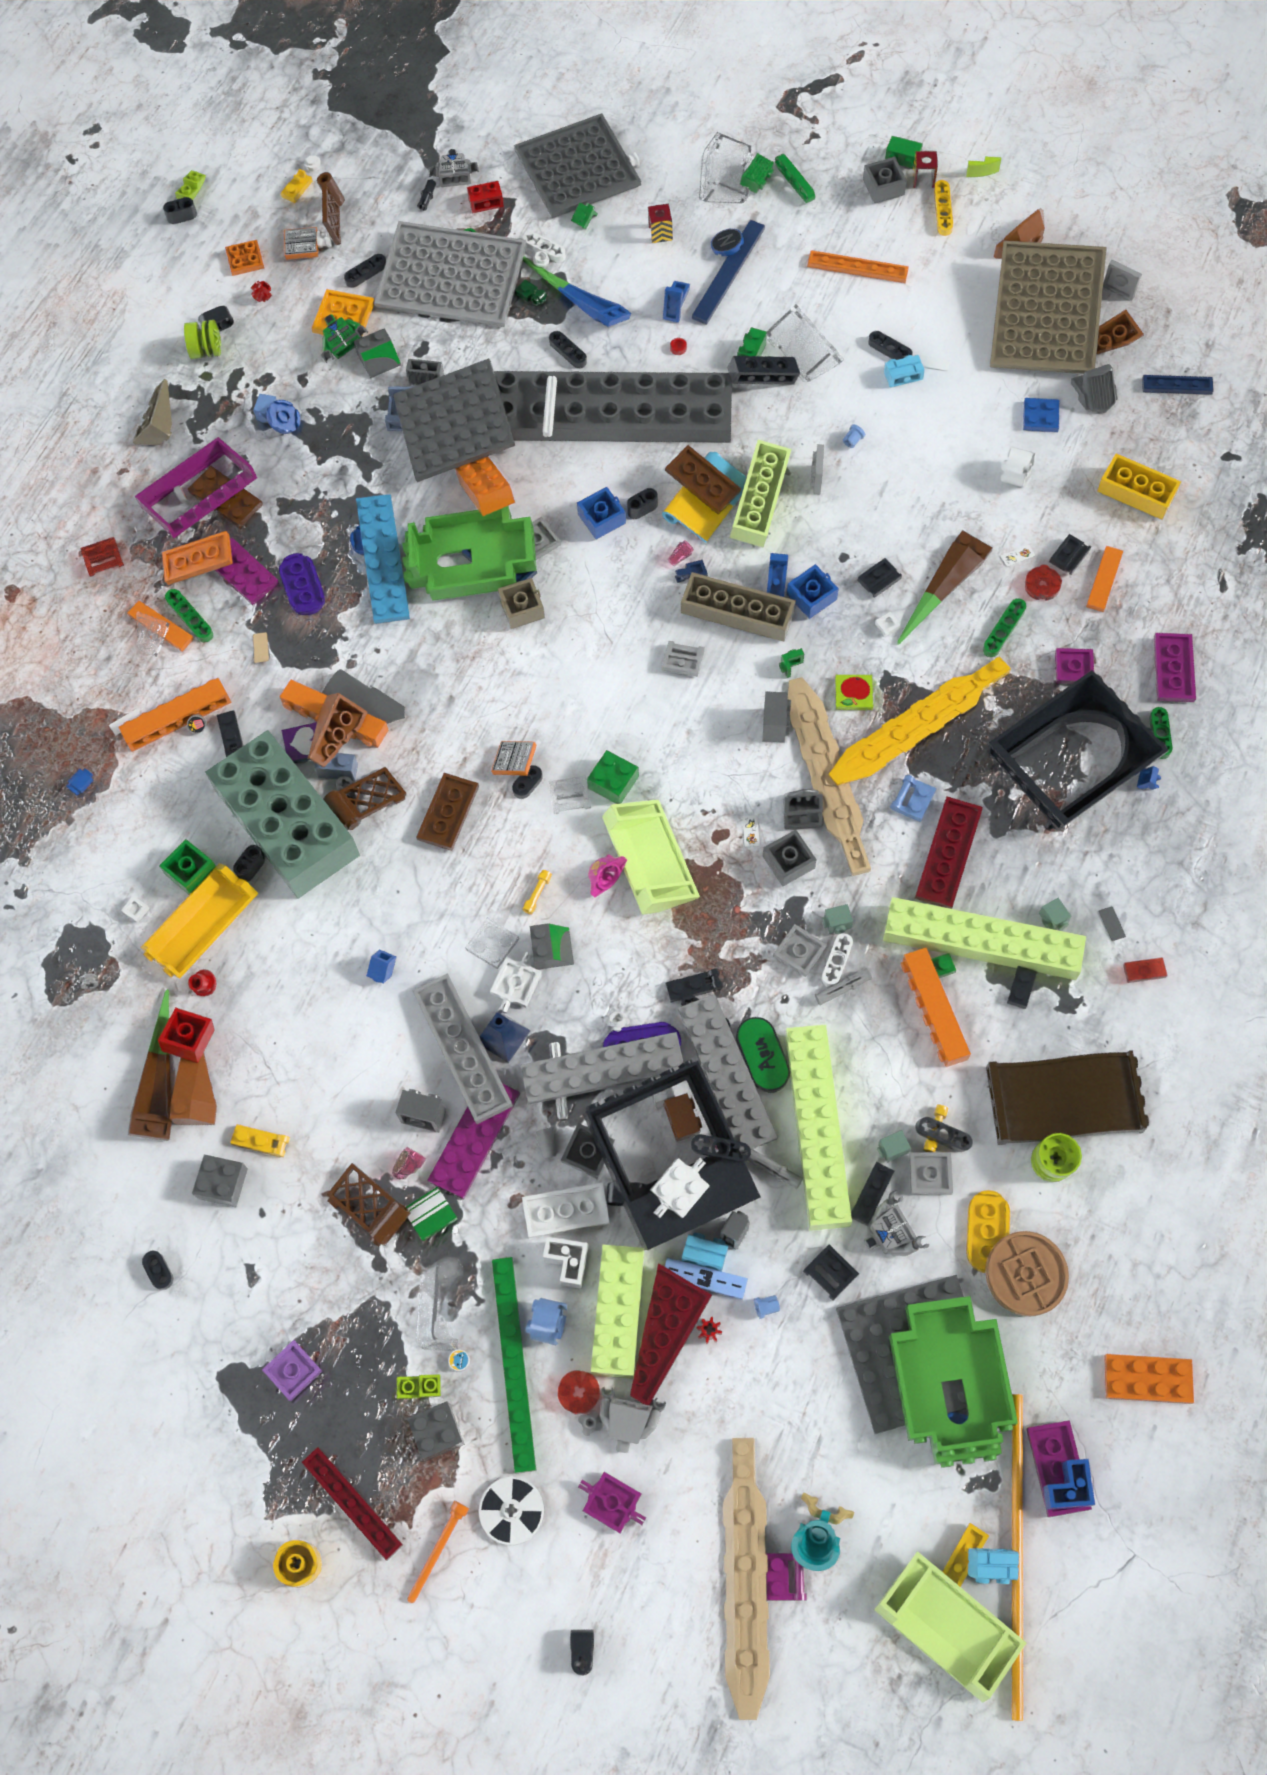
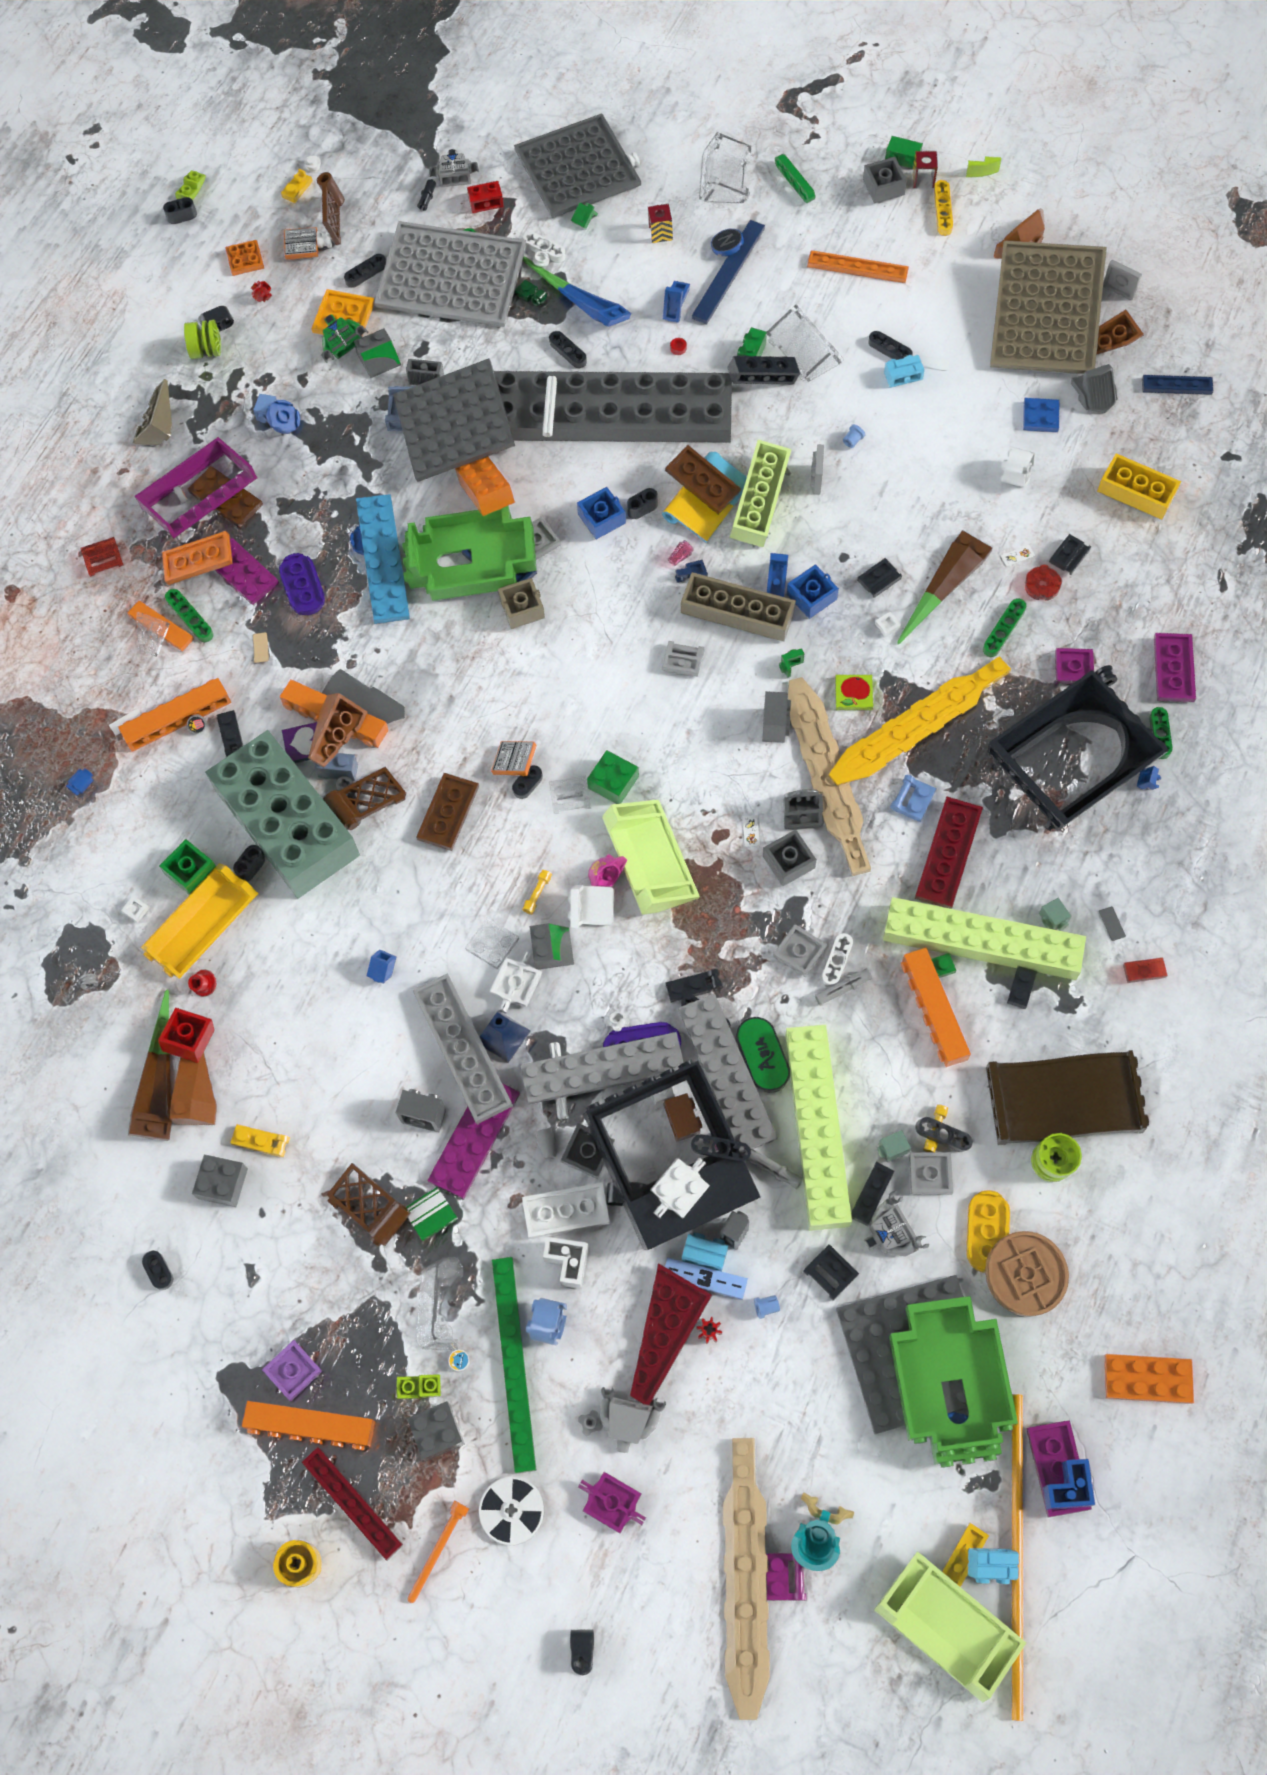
clear pink rock [392,1147,426,1180] -> none
clear red plate [558,1370,600,1415] -> none
yellowish green brick [591,1245,645,1379] -> none
green brick [740,153,774,194] -> none
sand green brick [822,904,853,934] -> none
orange tile [1086,546,1123,612] -> none
none -> orange brick [242,1401,376,1451]
none -> white bracket [568,885,614,928]
none -> black wheel [1095,665,1118,686]

